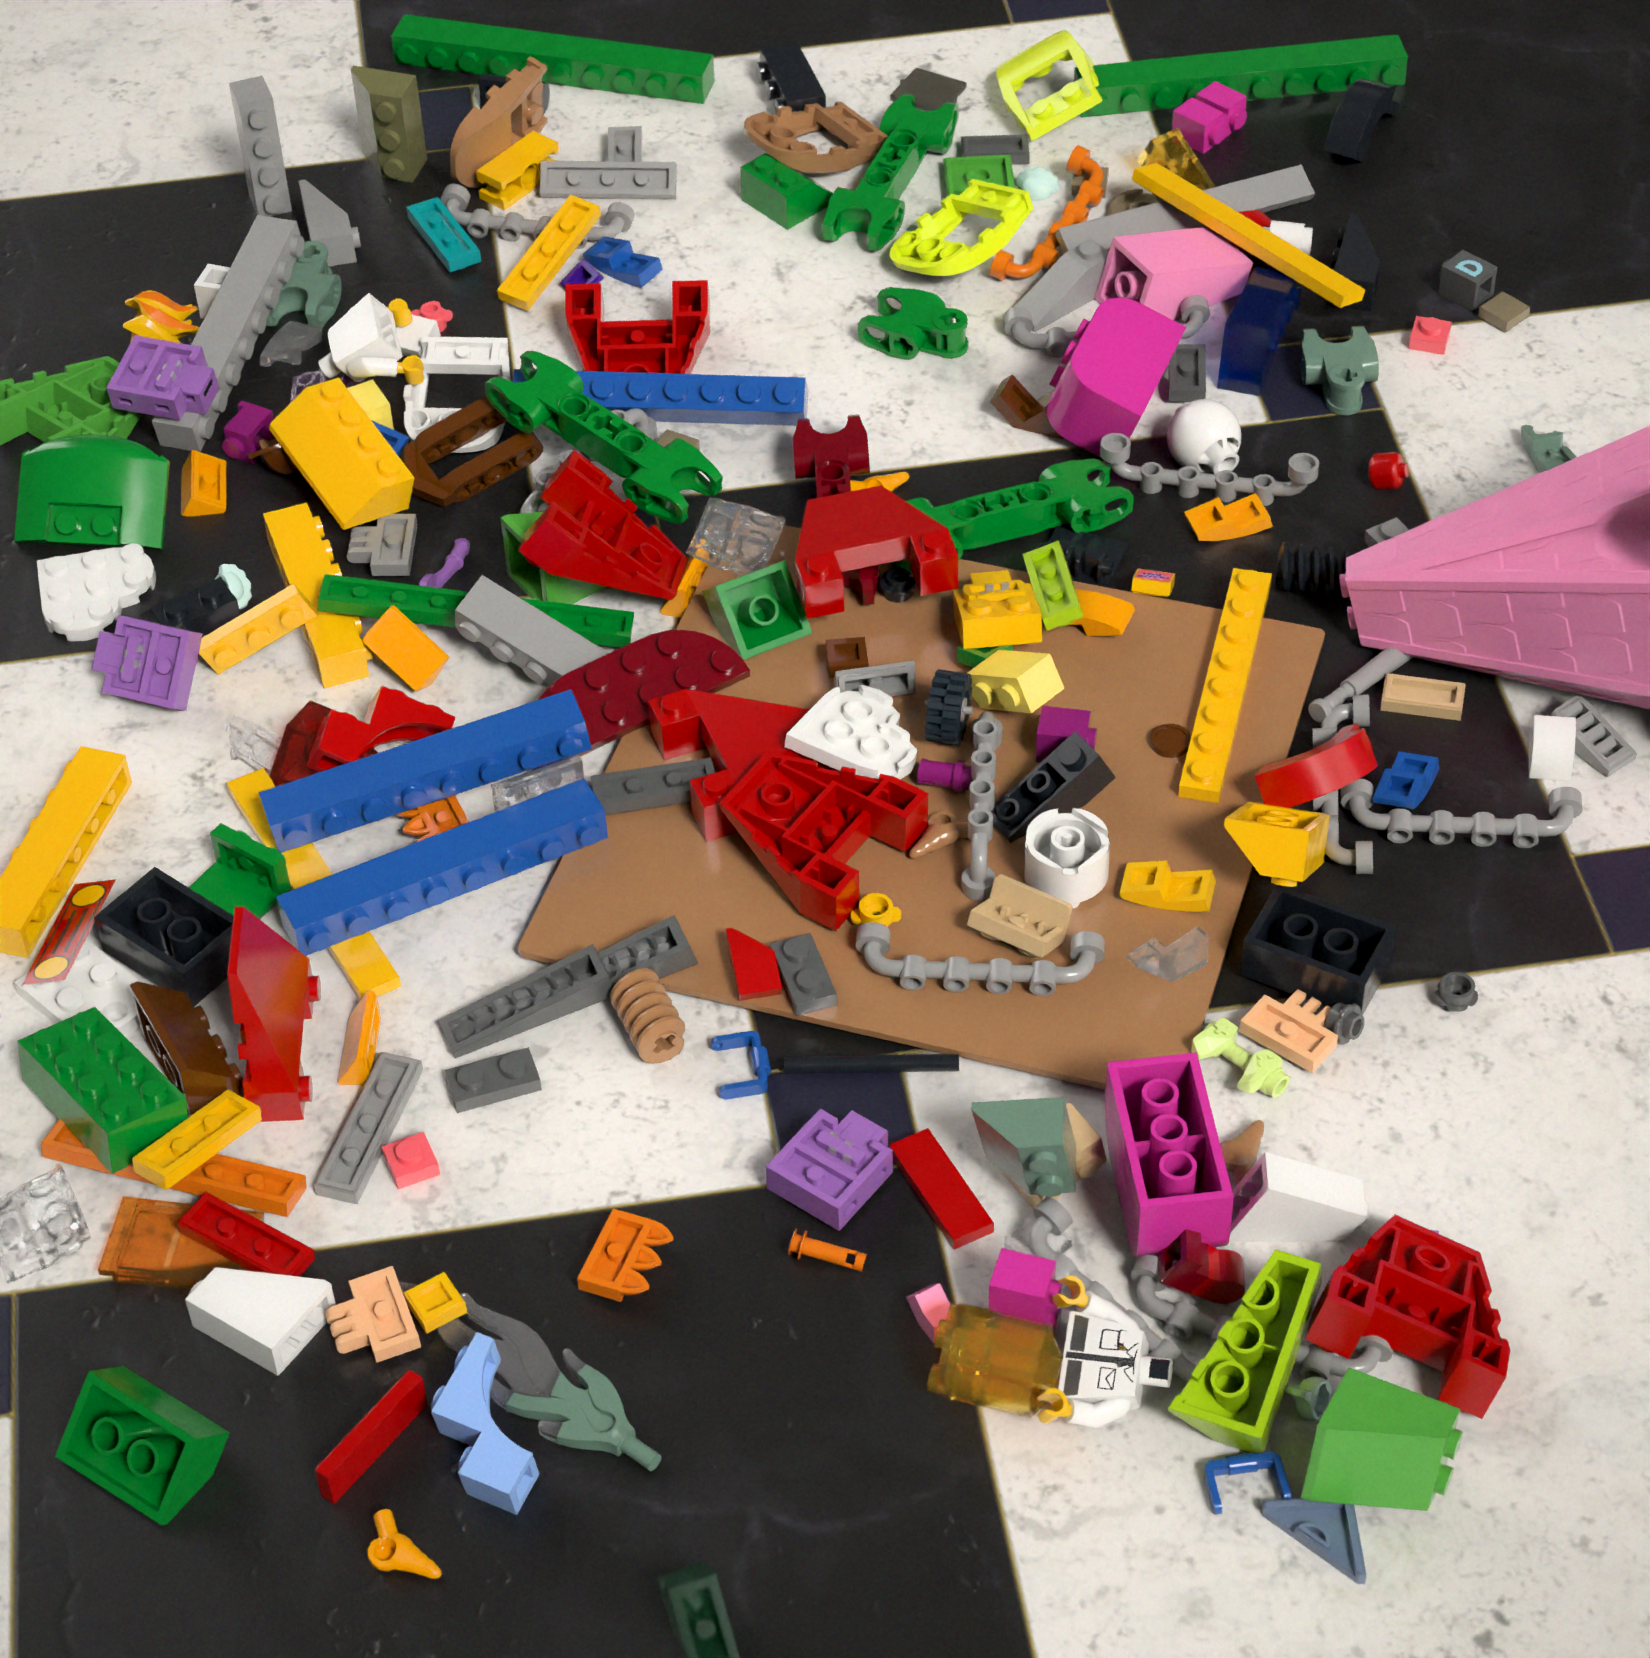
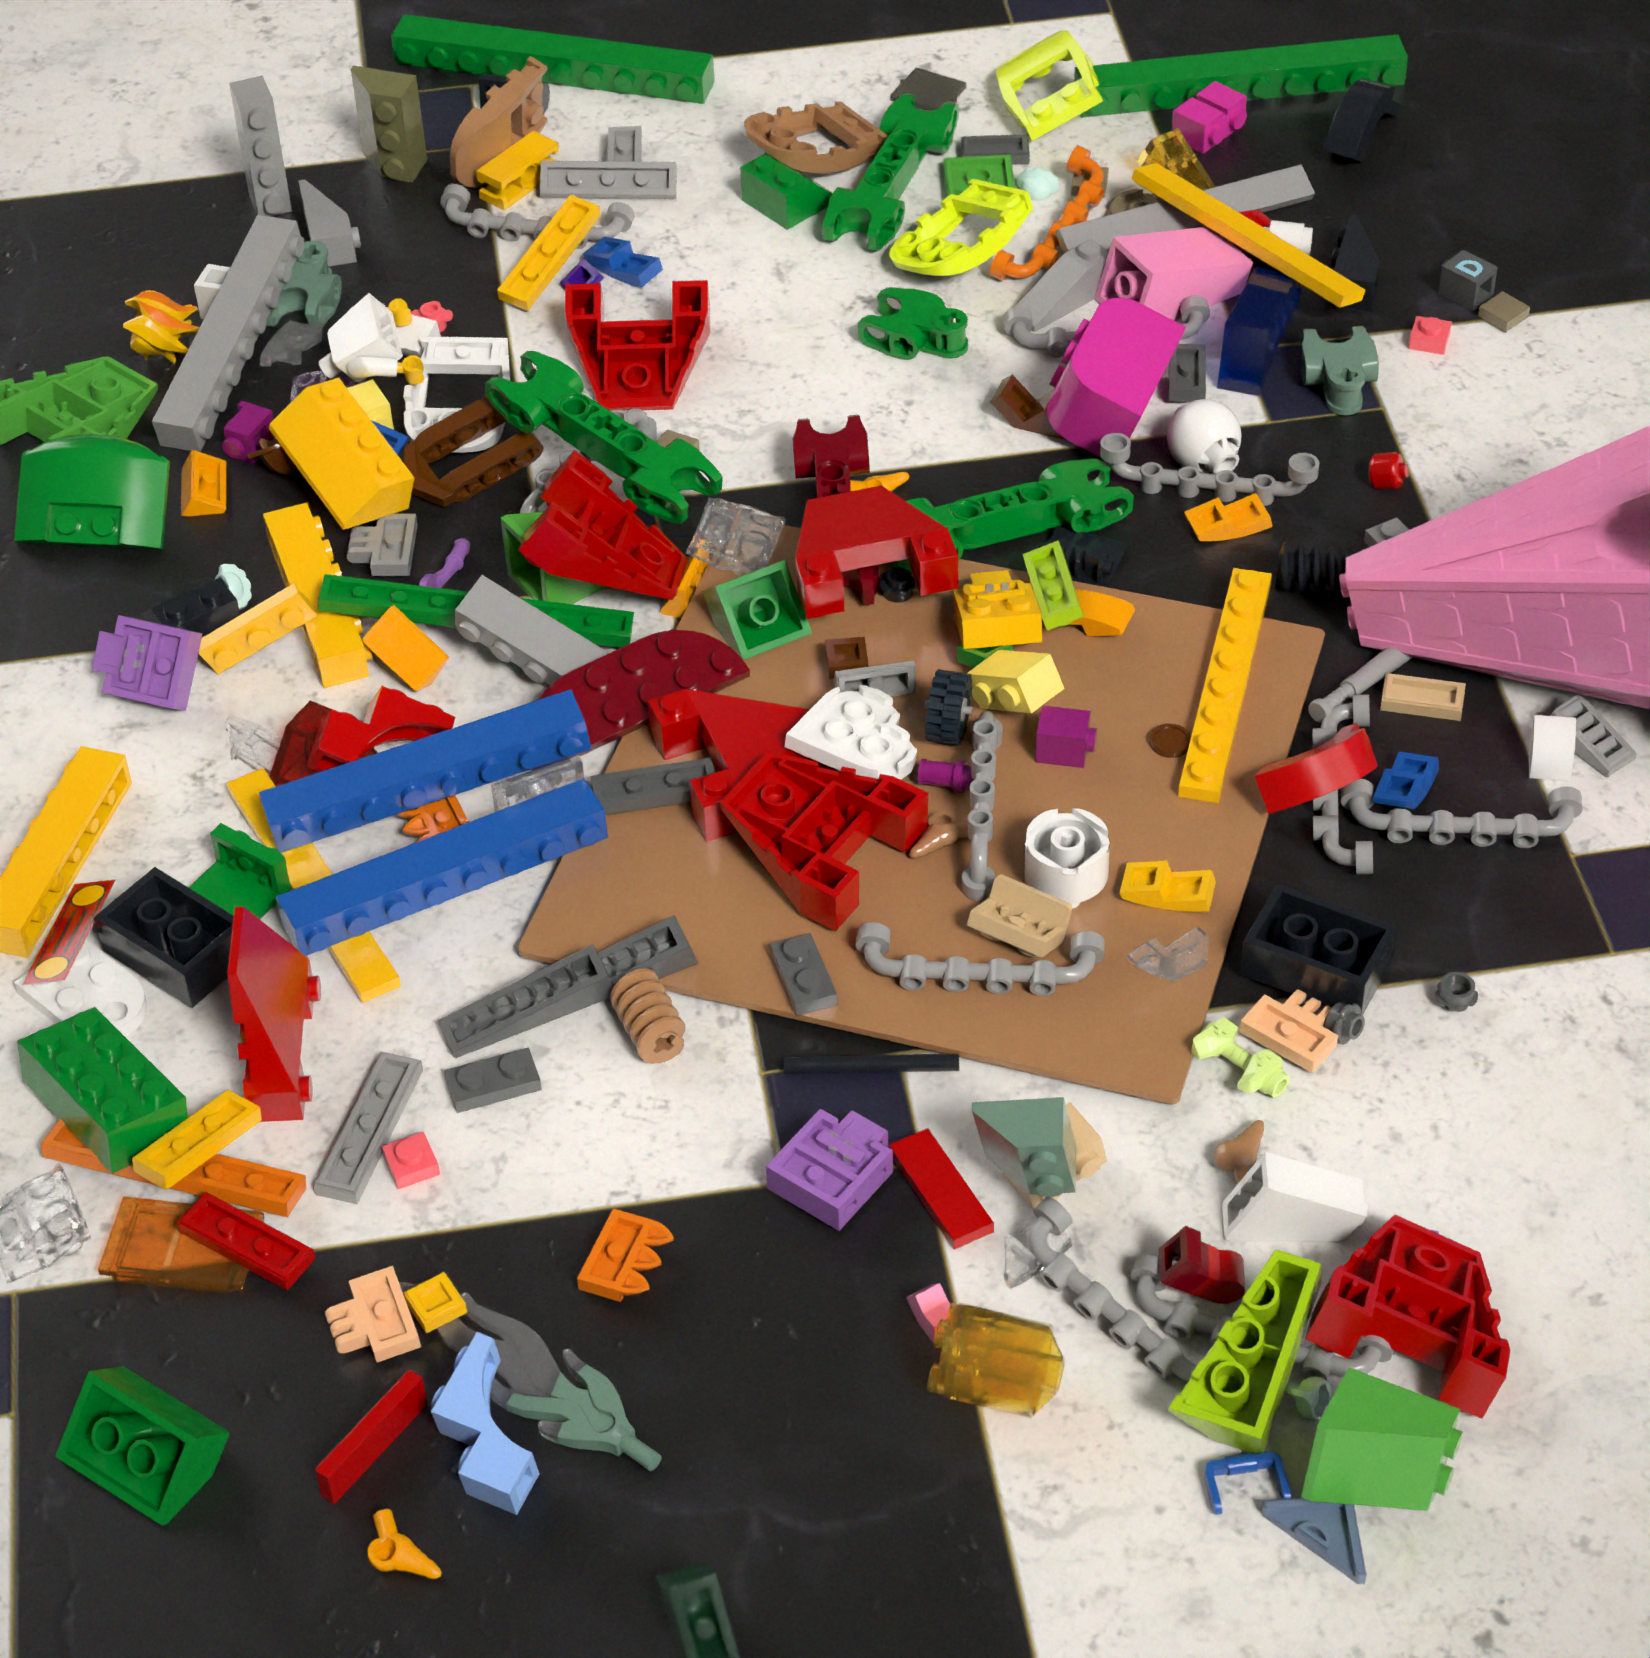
white plate [37,543,156,641] -> none
medium lavender piece [106,335,219,420] -> none
reddish brown slope [129,981,243,1118] -> none
white slope [185,1267,336,1376] -> none
light orange slope [337,991,381,1085] -> none
teal plate [407,197,481,272] -> none
blue brick [513,369,808,426] -> none
blue piece [710,1031,771,1099] -> none
red slope [725,928,782,1001] -> none
black brick [756,41,826,114] -> none
orange piece [788,1228,867,1272] -> none
yellow plate [851,893,901,927] -> none
dark pink brick [988,1248,1063,1353] -> none
black slope [990,731,1116,843] -> none
white torso [1037,1276,1173,1429] -> none
dark pink brick [1105,1052,1234,1256] -> none
yellow tile [1131,568,1175,597] -> none
yellow slope [1224,802,1330,887] -> none
sand green slope [1521,425,1577,473] -> none

